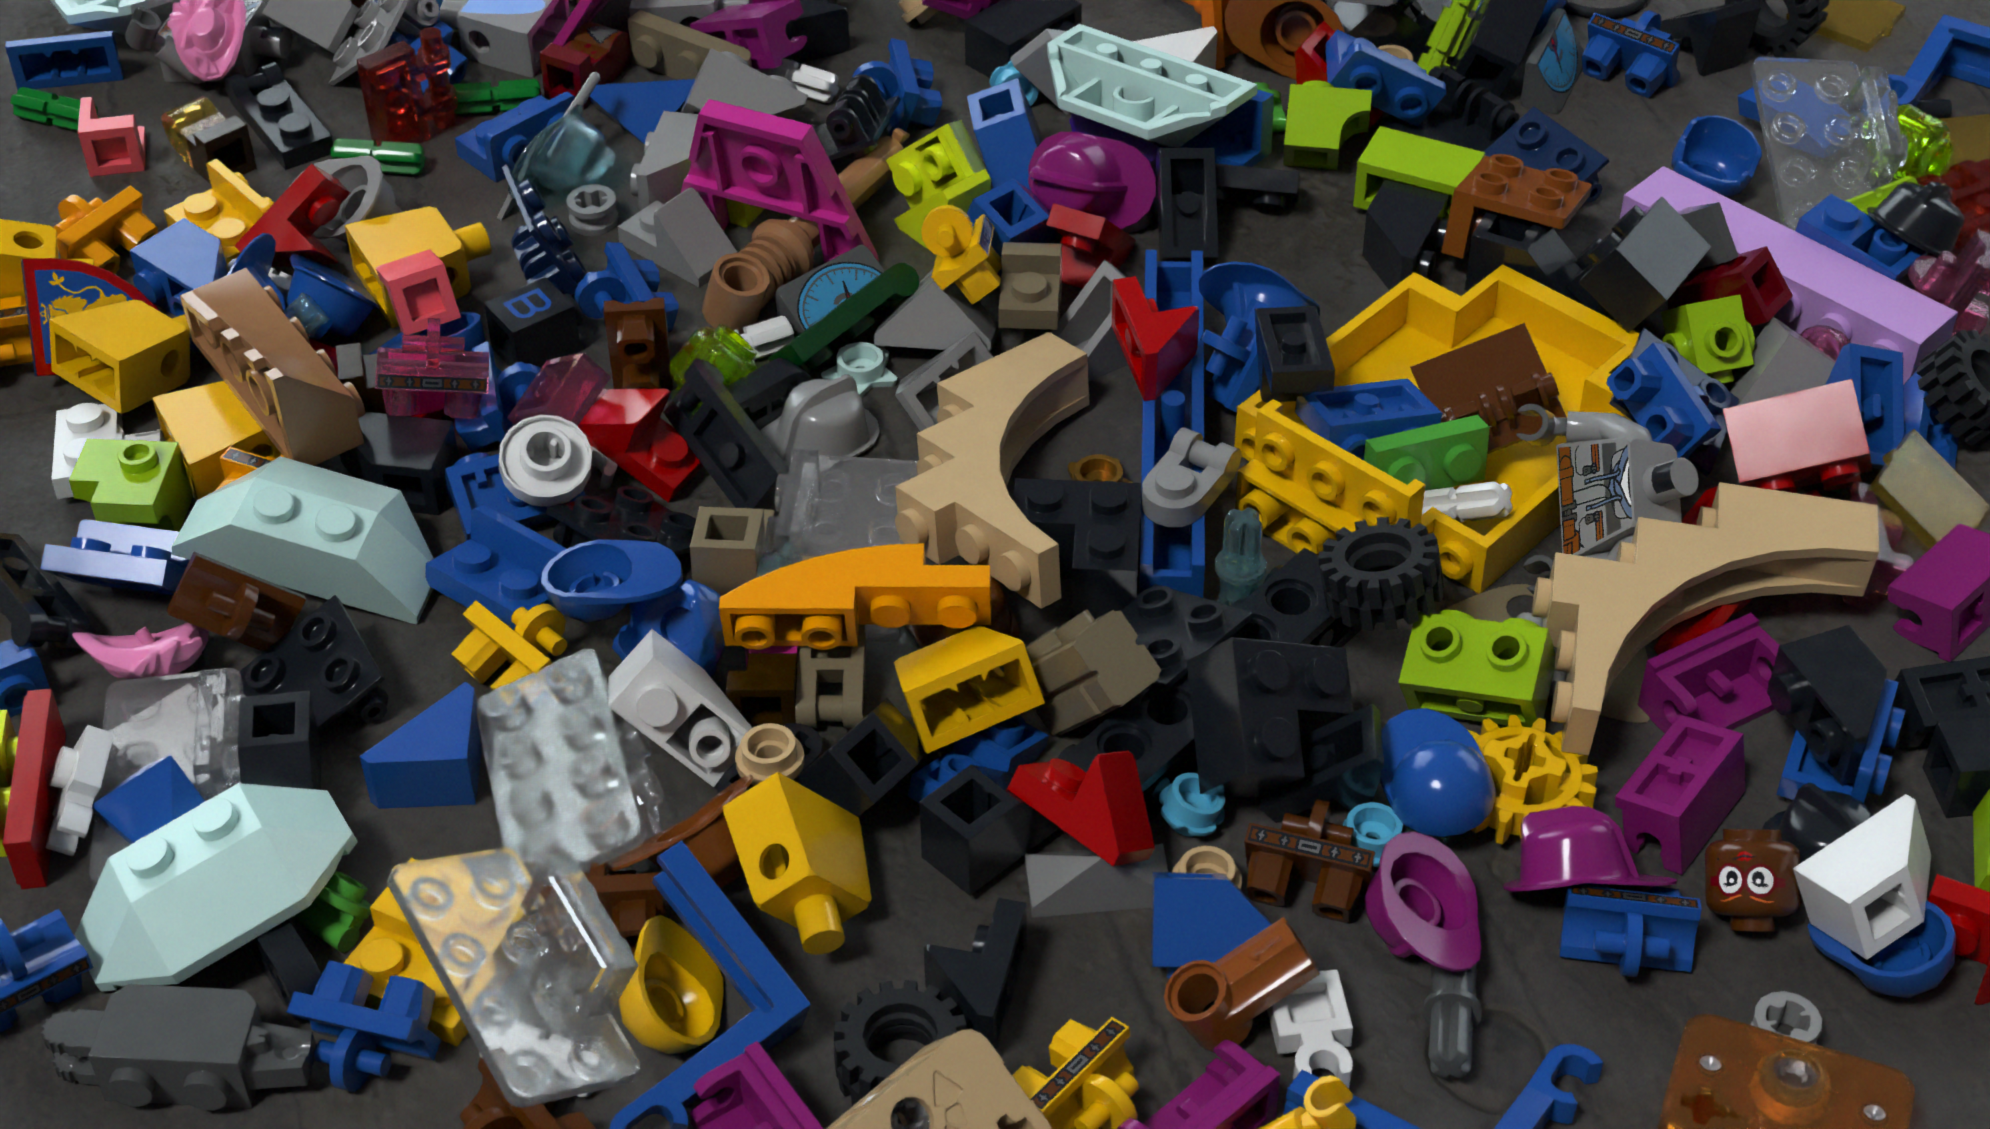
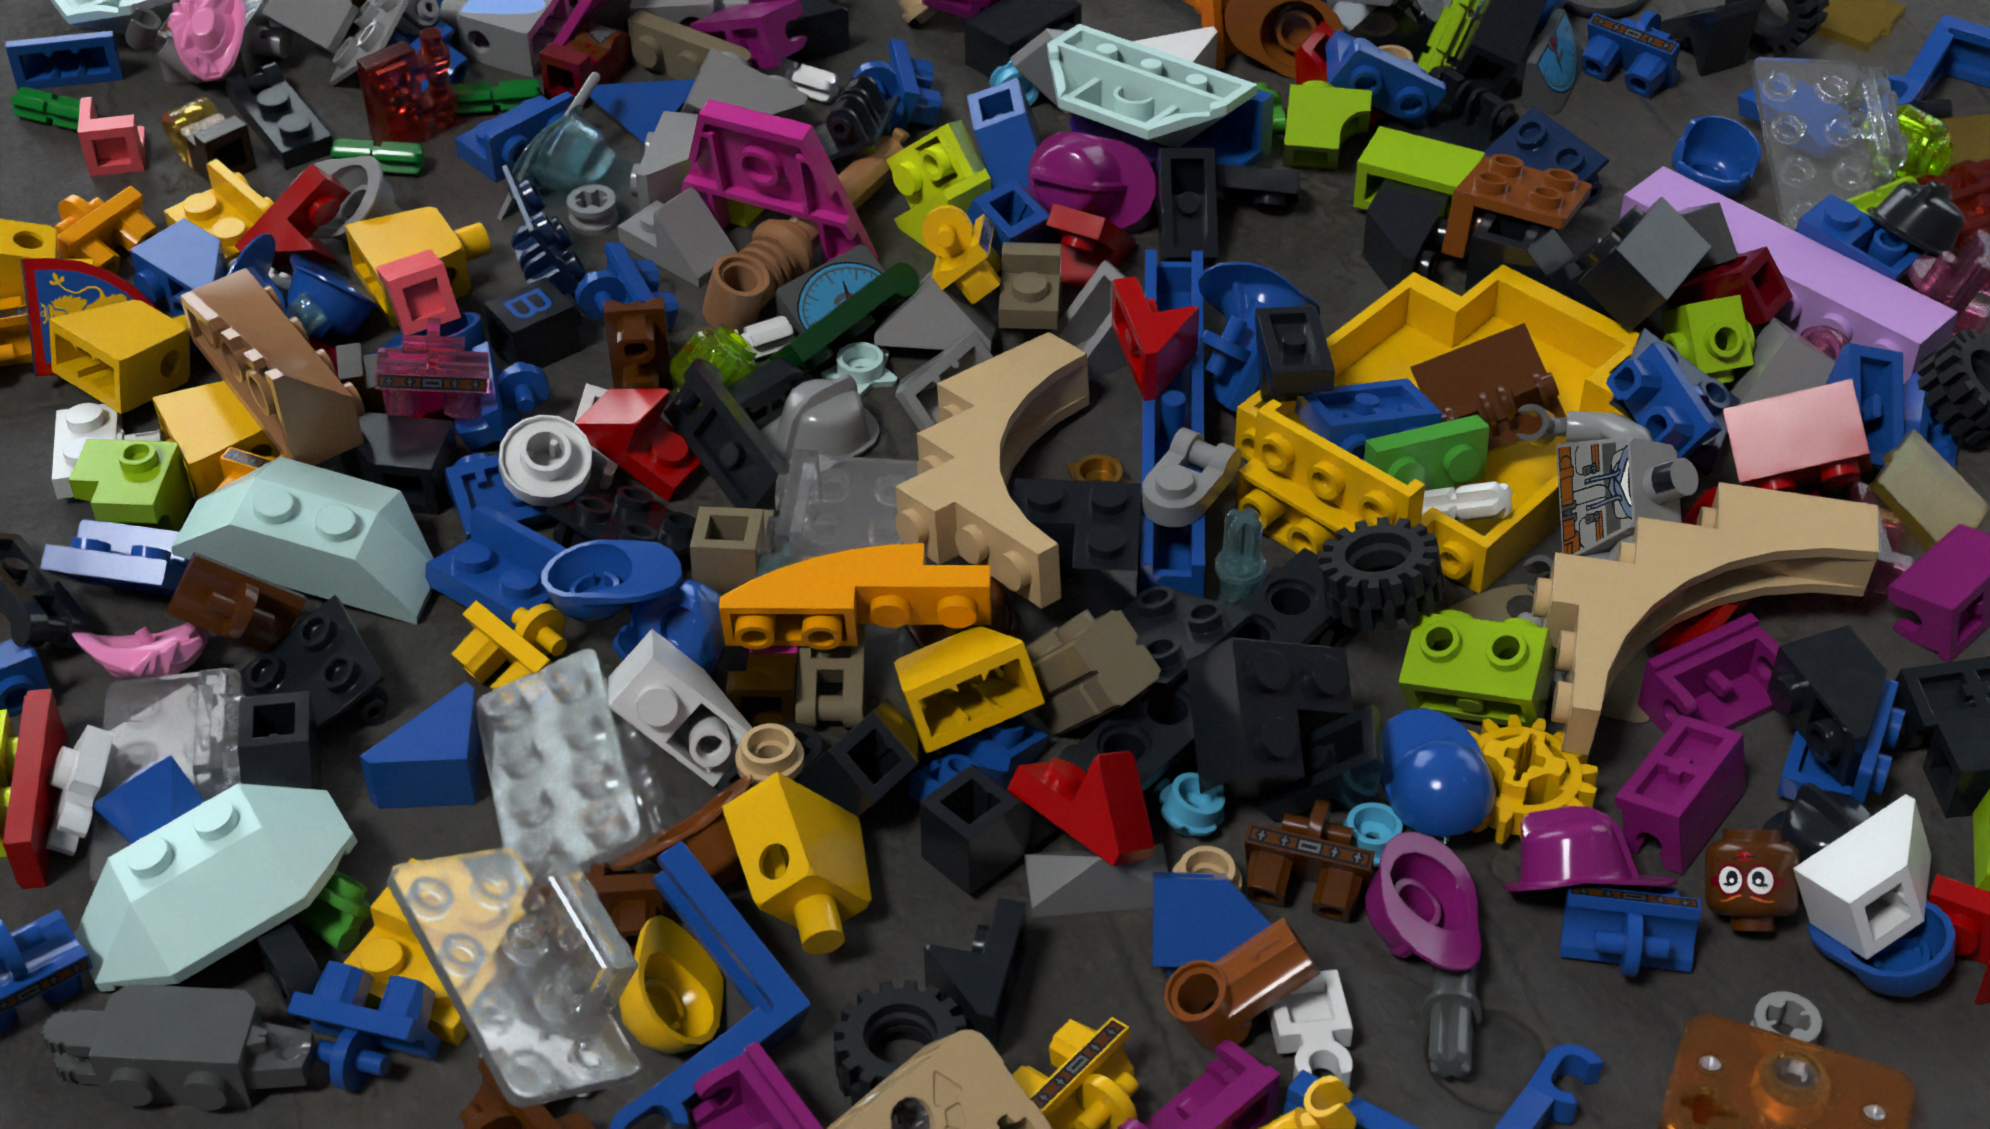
clear pink piece [507,352,611,427] -> none

